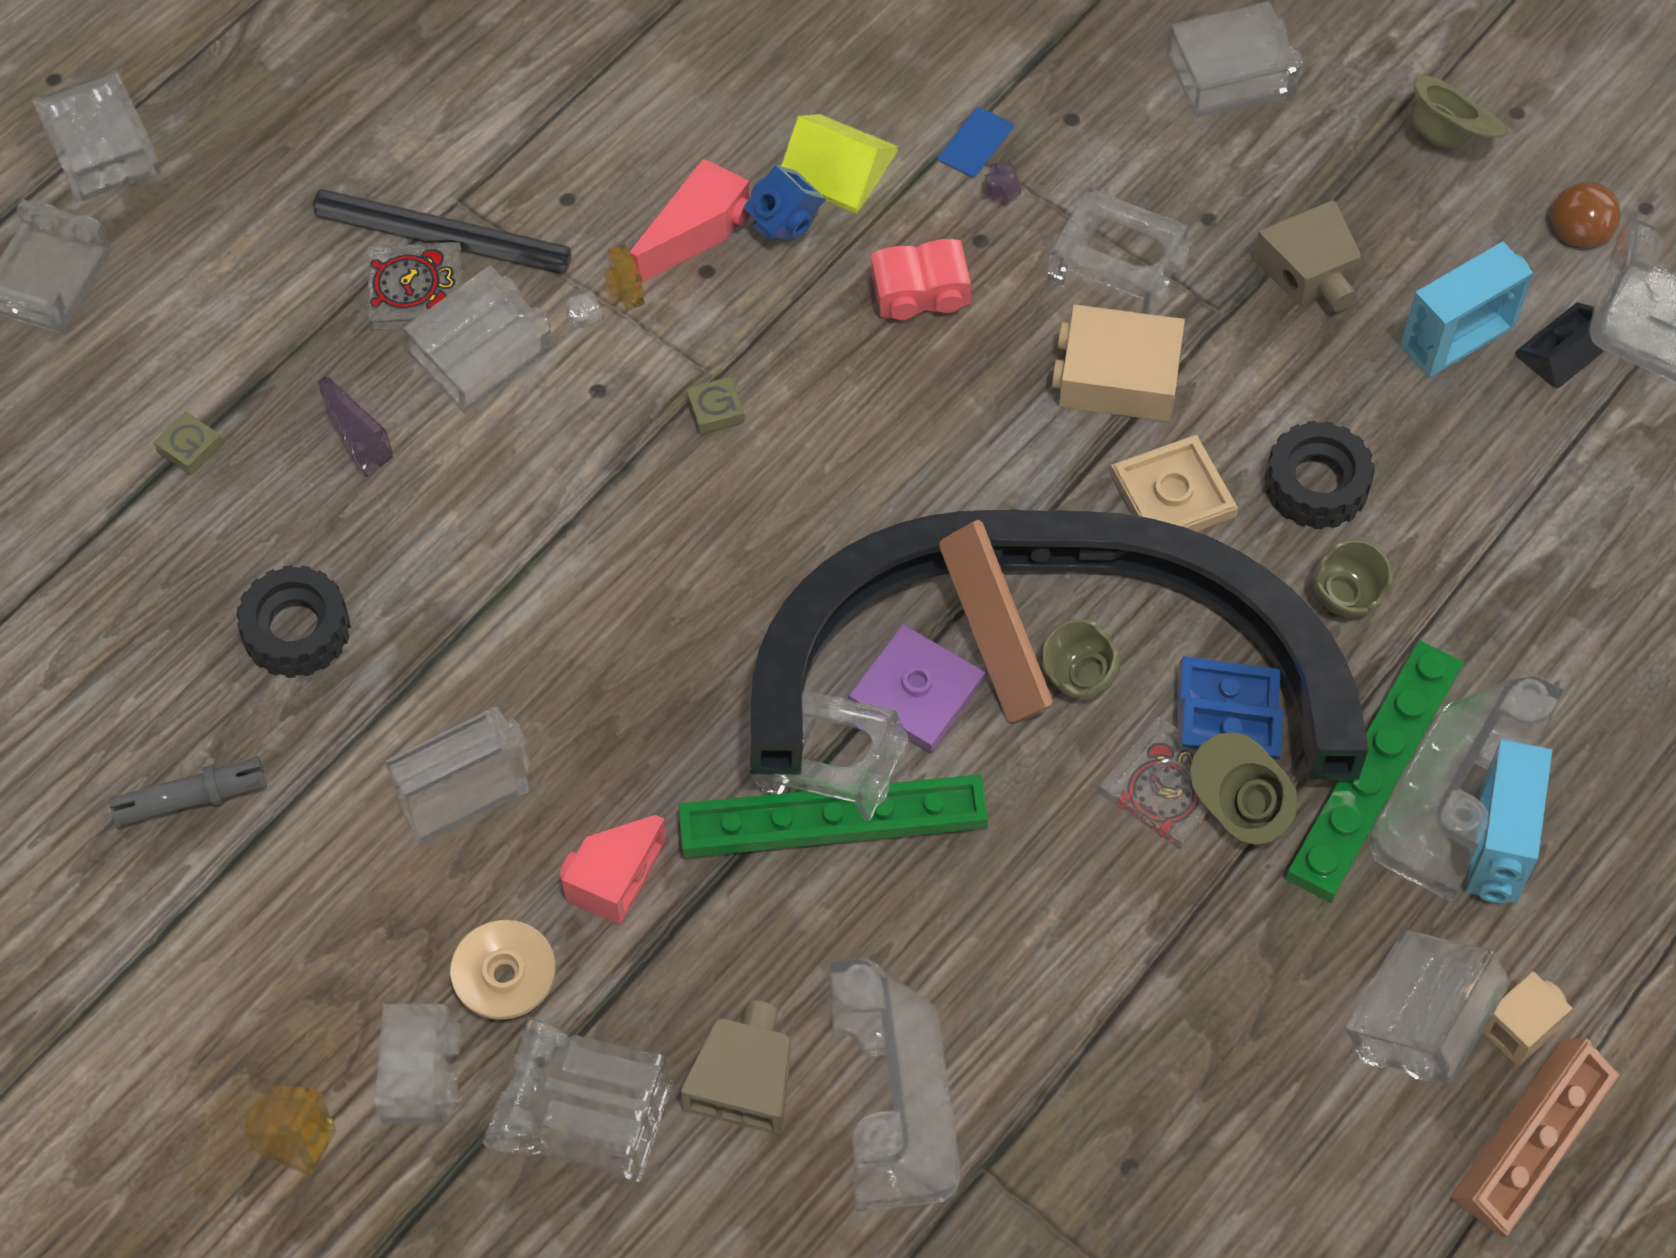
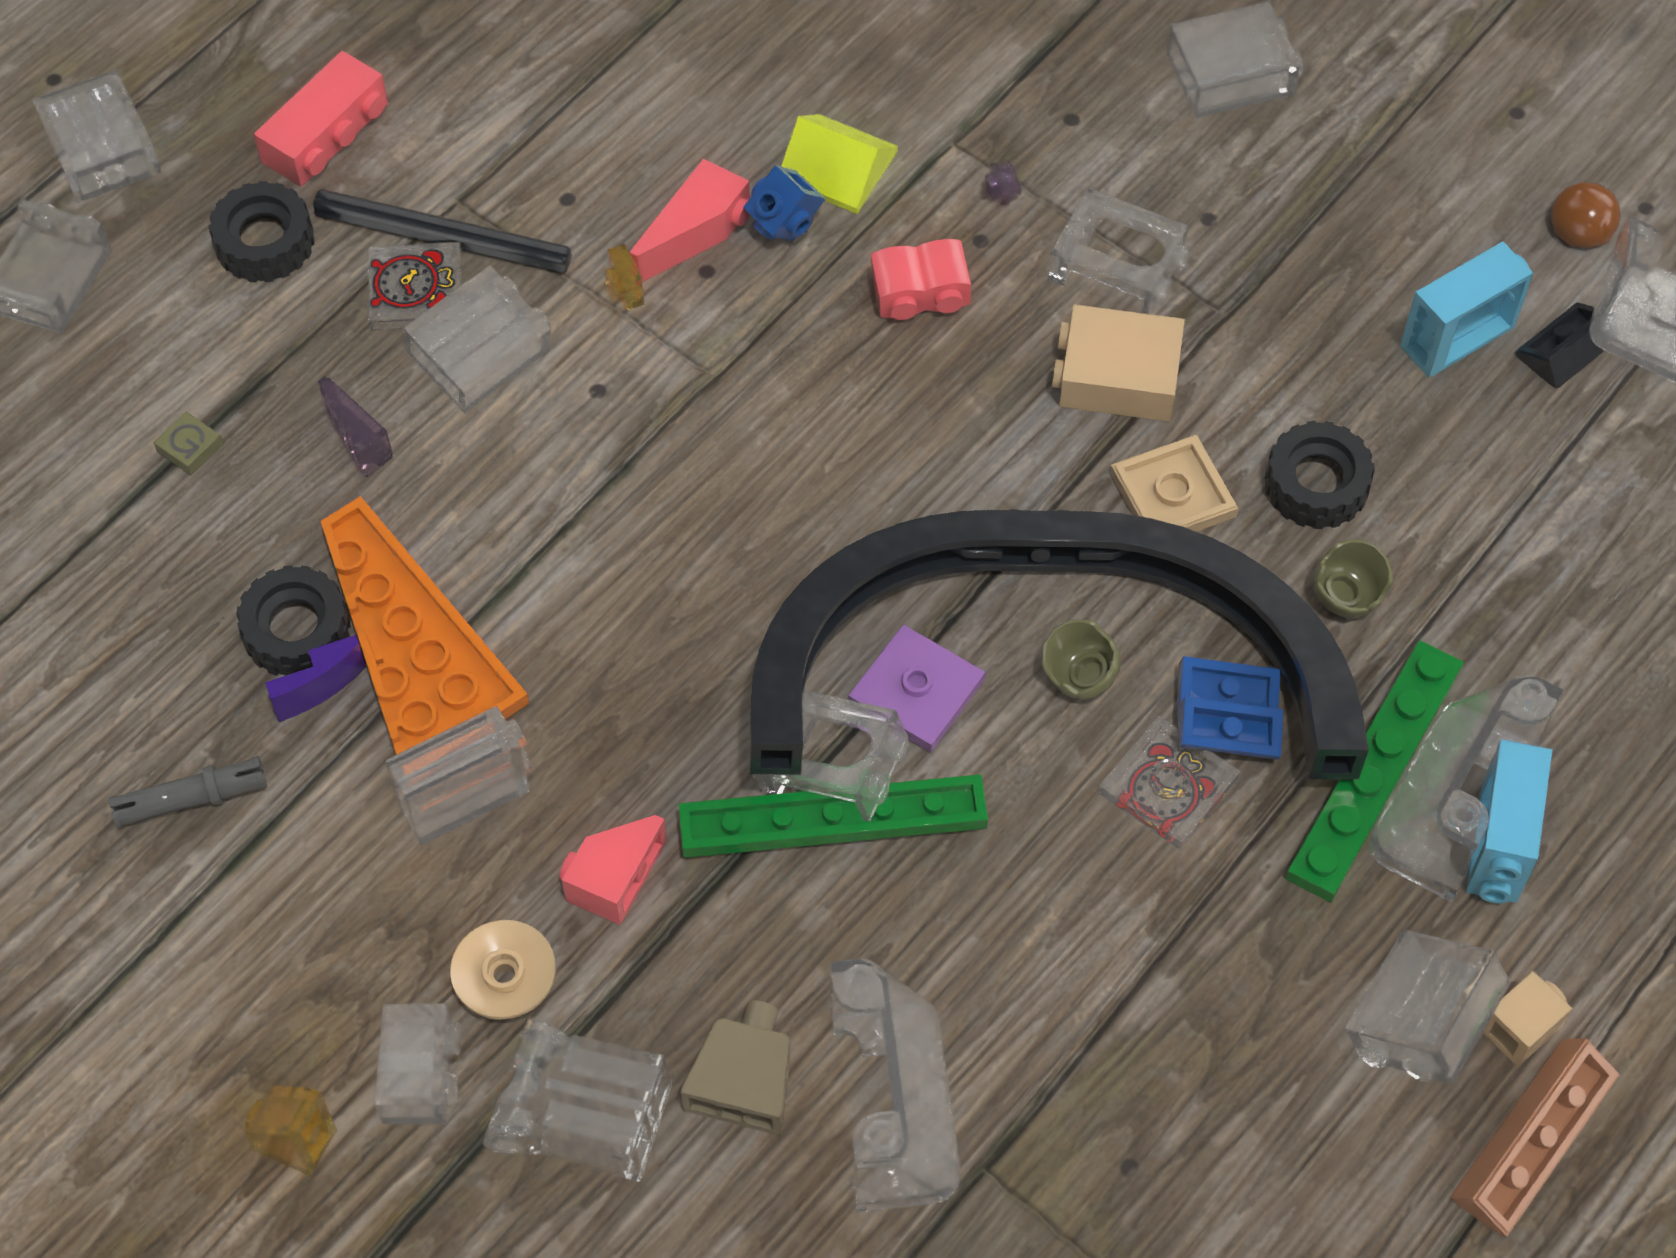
clear hinge [565,287,604,328] -> none
olive tile [686,376,745,434] -> none
blue sticker [938,107,1014,177] -> none
nougat slope [939,520,1053,723] -> none
olive piece [1190,732,1298,845] -> none
dark tan torso [1253,200,1361,311] -> none
olive piece [1409,75,1507,149] -> none
none -> black tyre [209,181,315,283]
none -> coral brick [254,51,388,187]
none -> dark purple slope [265,635,366,722]
none -> orange wing [320,496,529,786]

